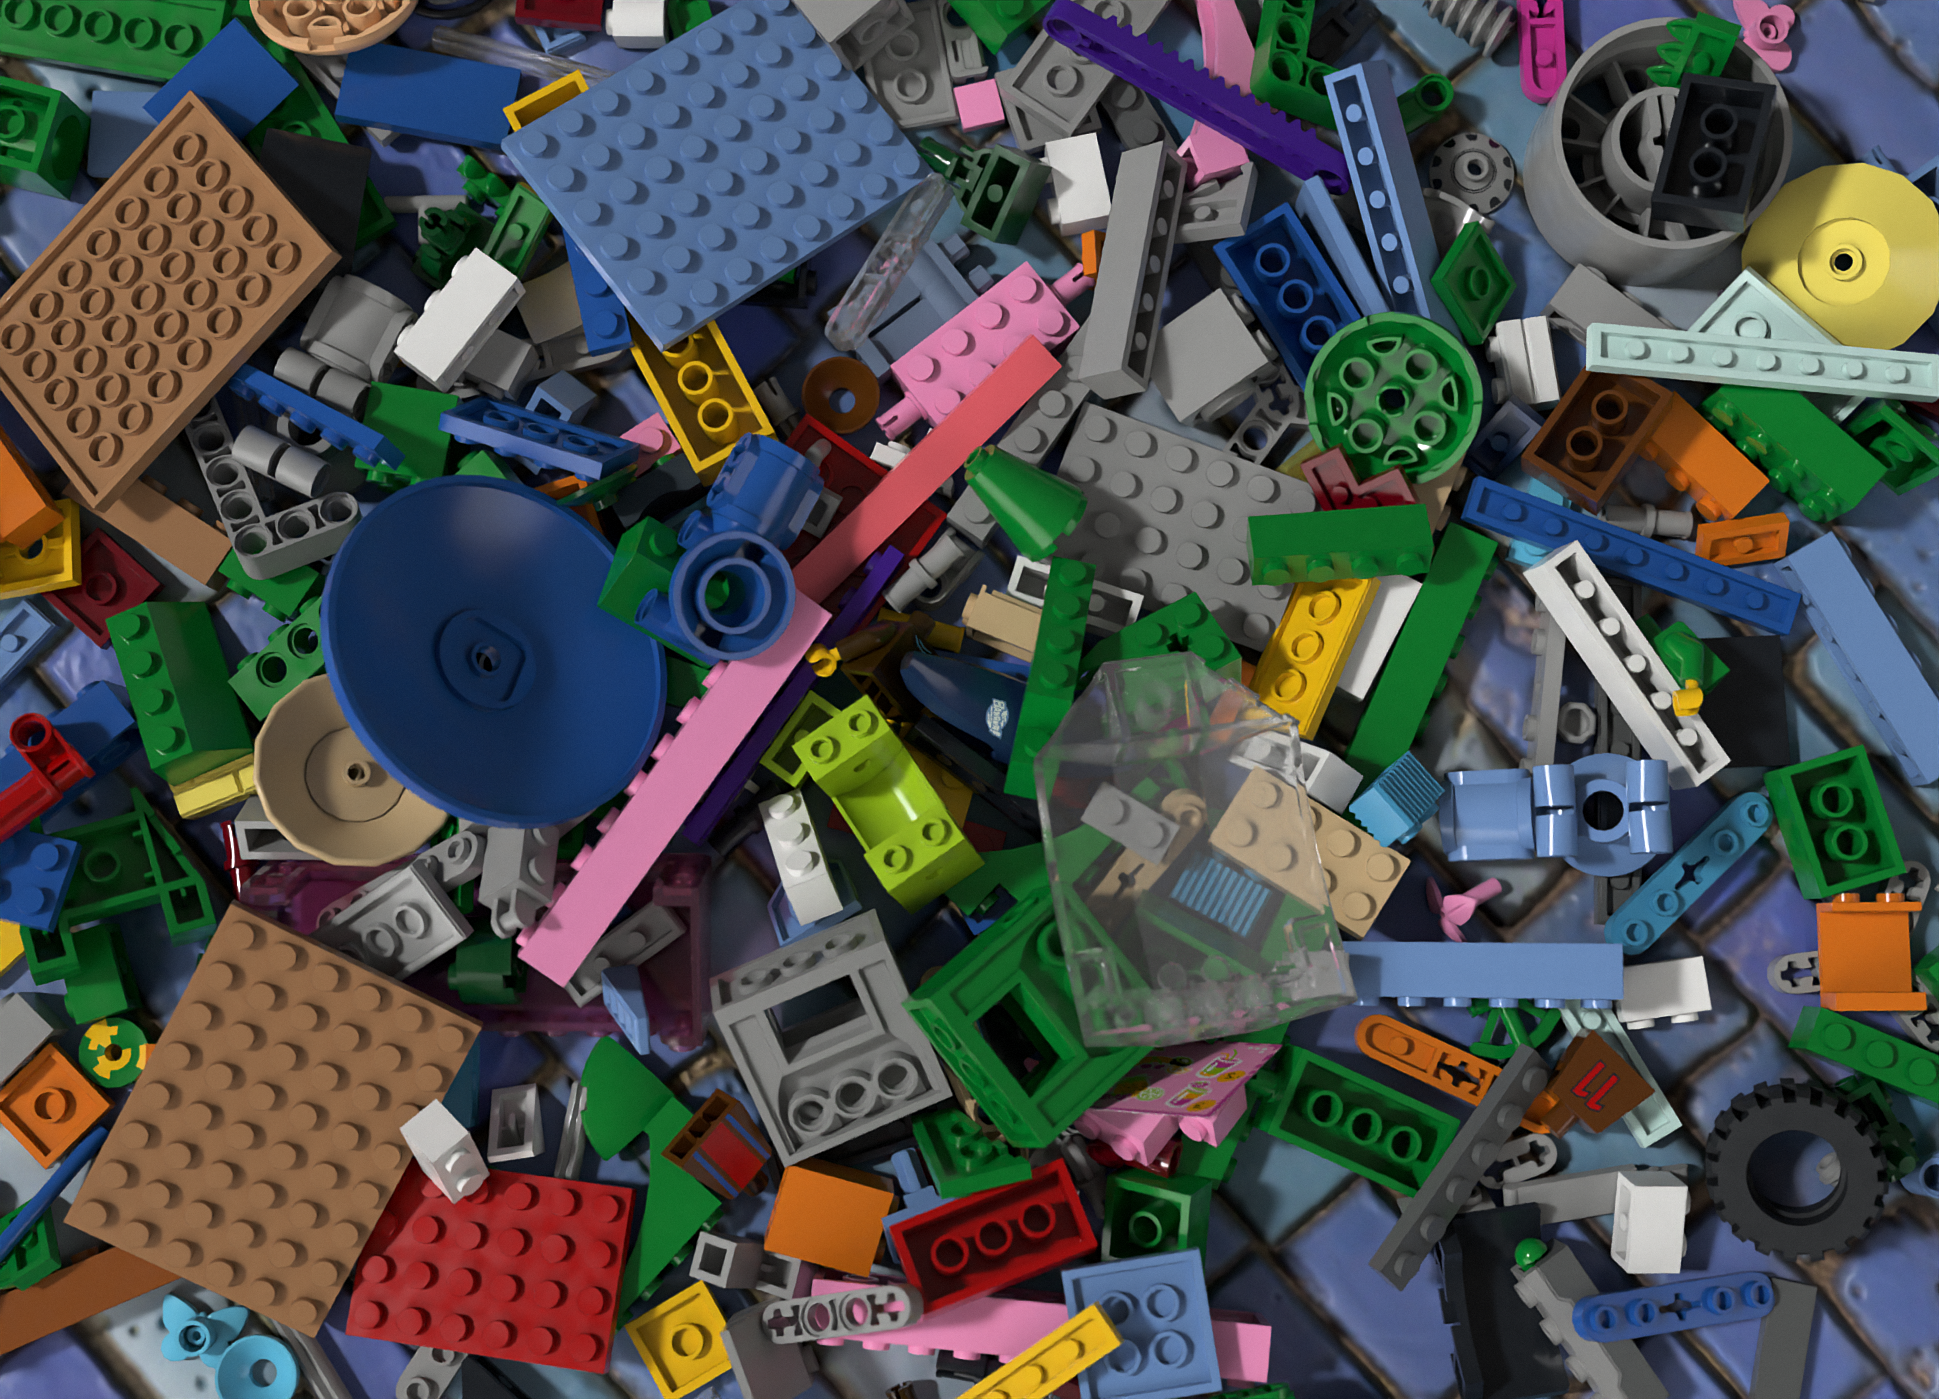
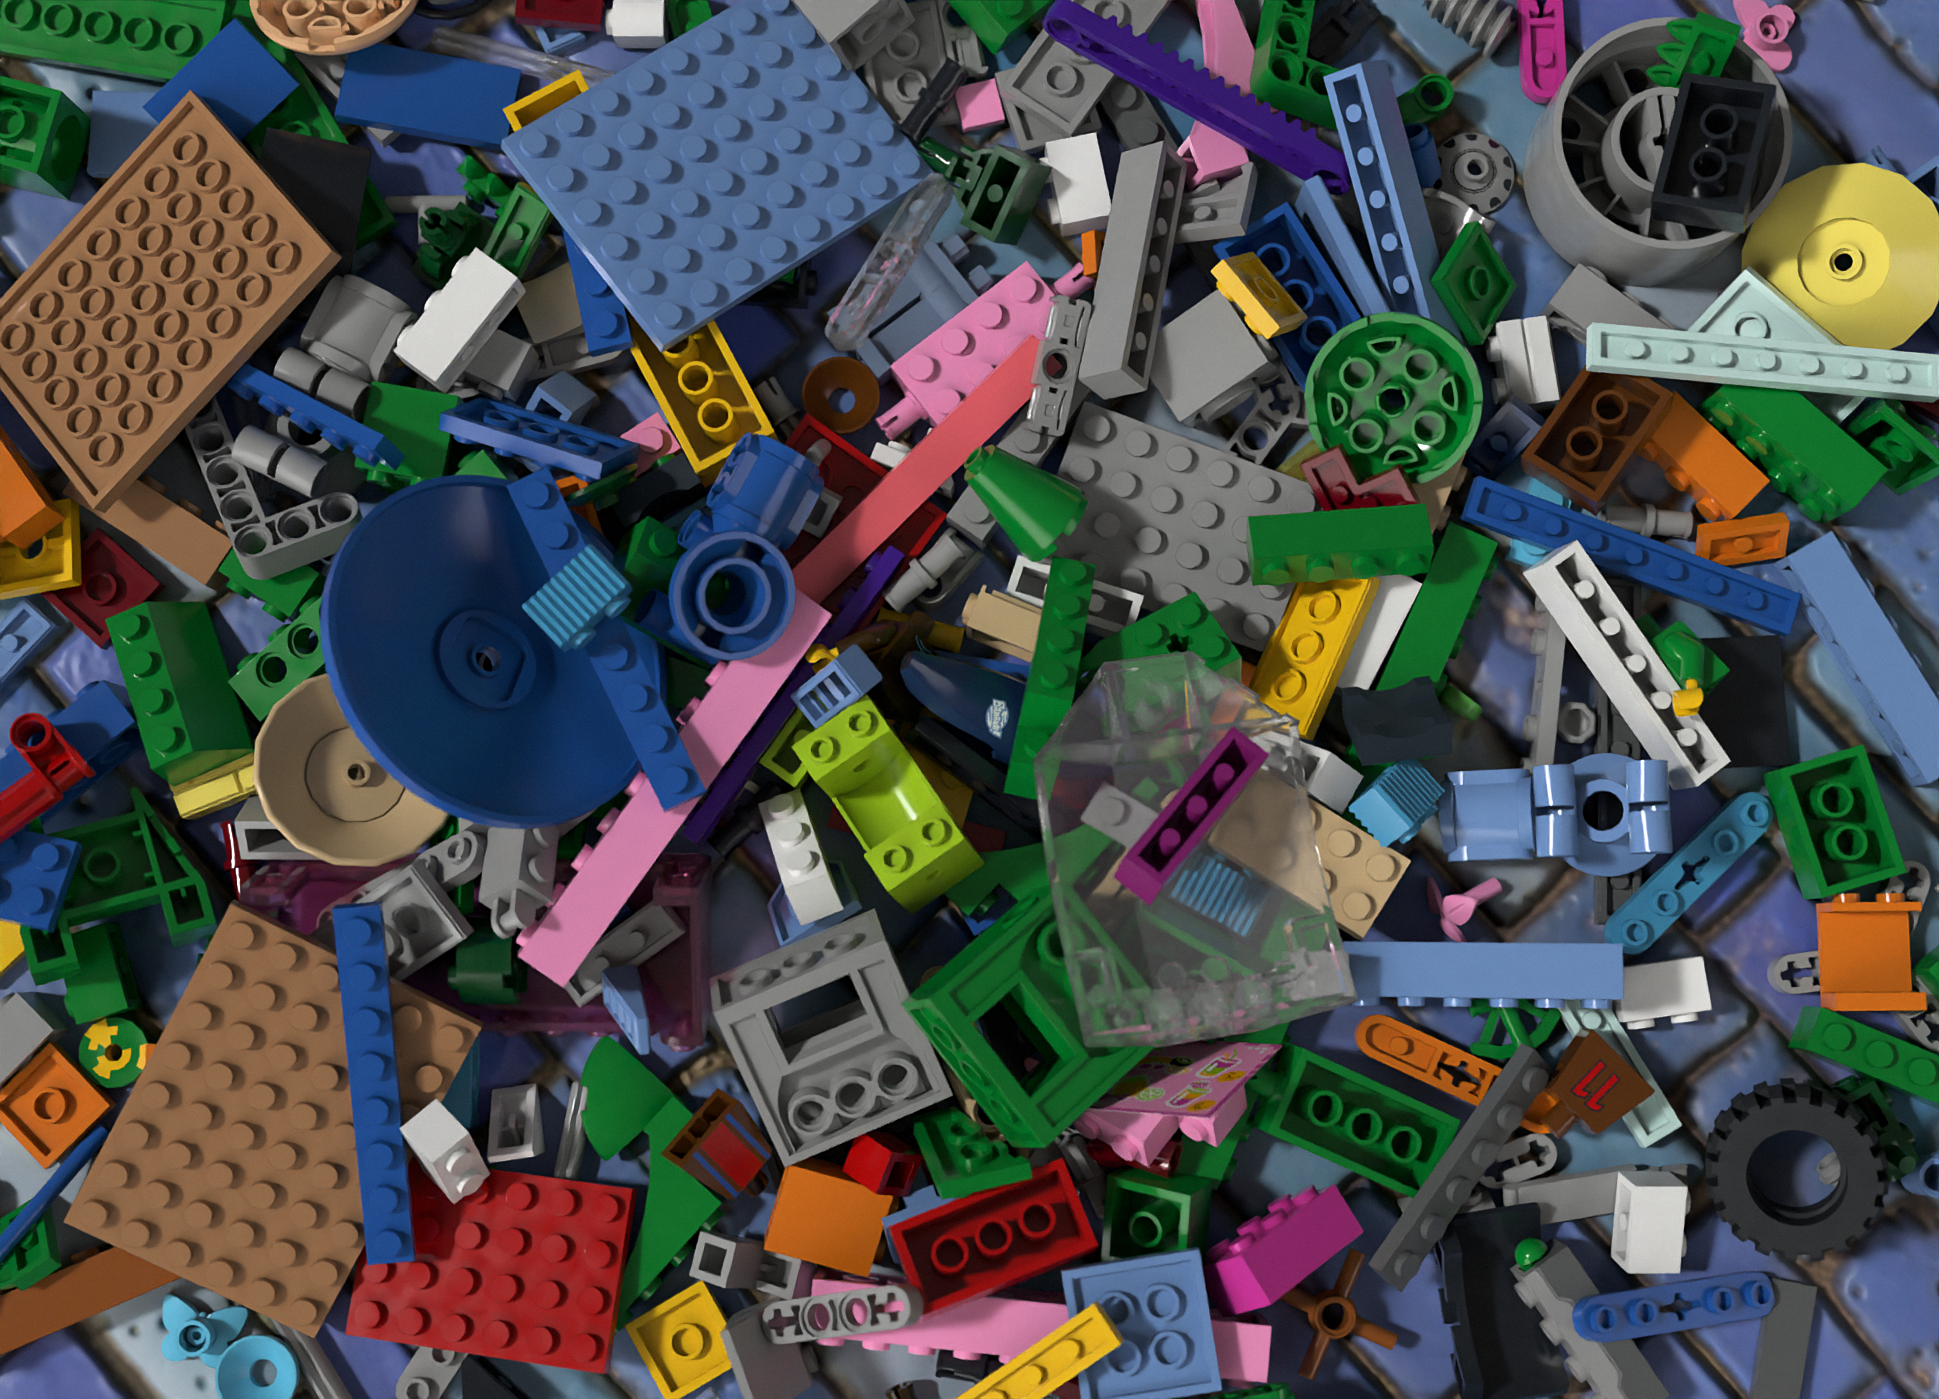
none -> blue plate [332,901,416,1265]
none -> blue plate [506,466,707,813]
none -> dark azure brick [522,544,633,653]
none -> medium blue slope [790,644,882,729]
none -> red brick [842,1131,923,1197]
none -> black pin [897,57,969,144]
none -> light grey piece [1022,295,1091,436]
none -> magenta brick [1113,726,1269,906]
none -> dark pink brick [1202,1184,1364,1318]
none -> yellow plate [1211,251,1308,339]
none -> dark orange bar [1278,1247,1398,1381]
none -> black brick [1342,676,1452,766]
none -> blue brick [1404,123,1442,188]
none -> bright green tile [1439,684,1483,723]

